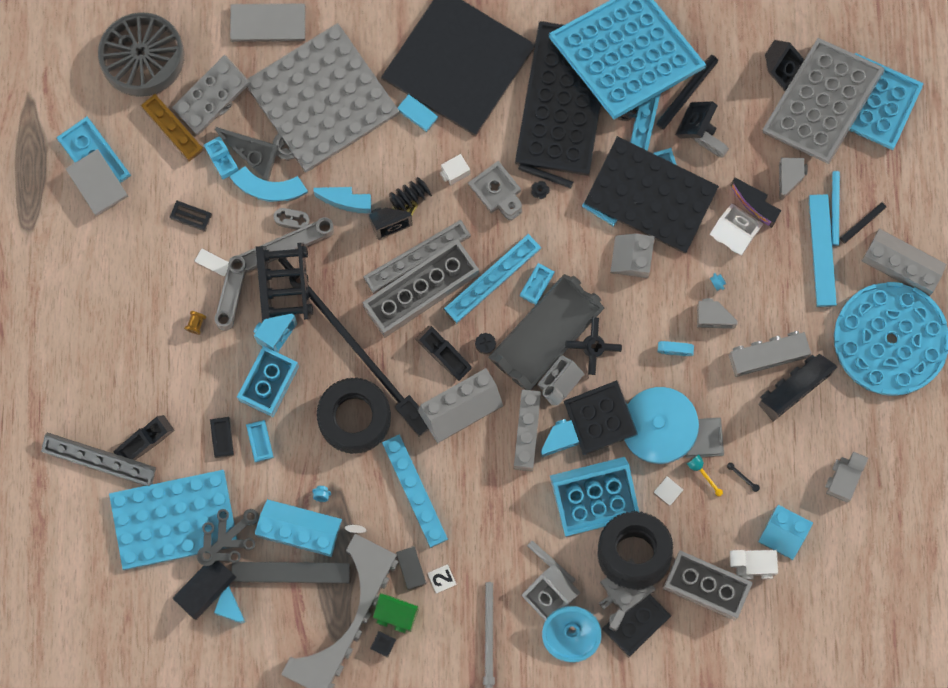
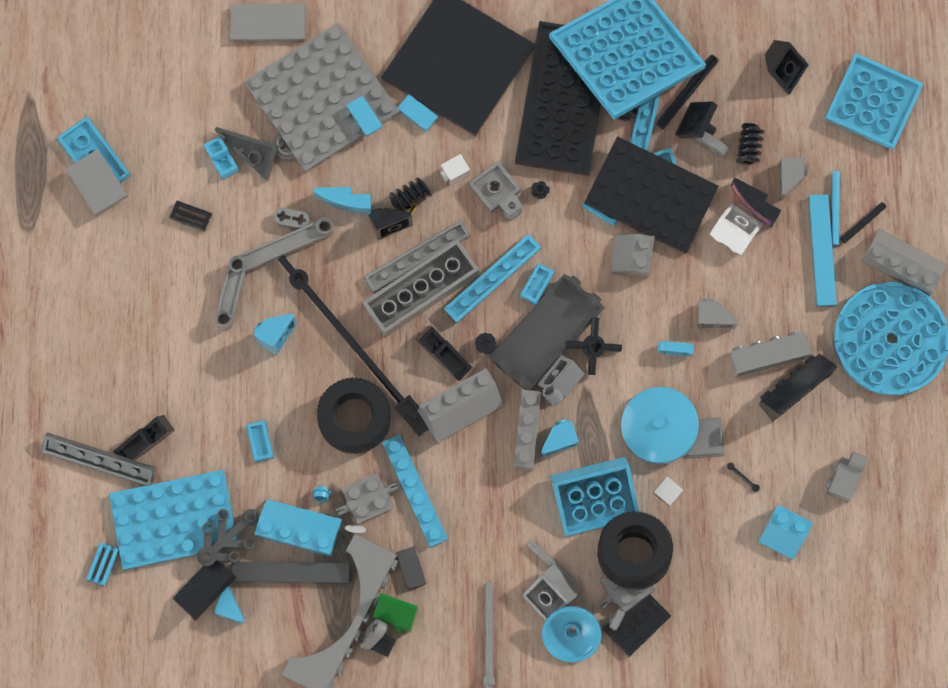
dark grey piece [98,12,184,97] -> none
pearl gold plate [141,94,204,162] -> none
light grey plate [172,55,251,135] -> none
pearl gold bush [184,311,207,335] -> none
white sticker [195,249,229,276] -> none
black tile [210,417,234,458] -> none
medium azure tile [230,166,308,202] -> none
medium azure brick [237,346,299,418] -> none
black fence [256,243,313,322] -> none
white sticker [428,564,457,593] -> none
black bar [518,164,574,189] -> none
black plate [564,380,638,456] -> none
light grey brick [663,551,753,621] -> none
hinge [687,454,723,497] -> none
medium azure plate [710,273,726,291] -> none
white hinge [730,550,778,580] -> none
light grey plate [762,38,885,164] -> none
none -> medium azure tile [86,542,119,586]
none -> light grey plate [336,473,399,525]
none -> medium azure tile [347,95,383,137]
none -> light grey beam [358,619,387,651]
none -> black piece [736,123,765,165]

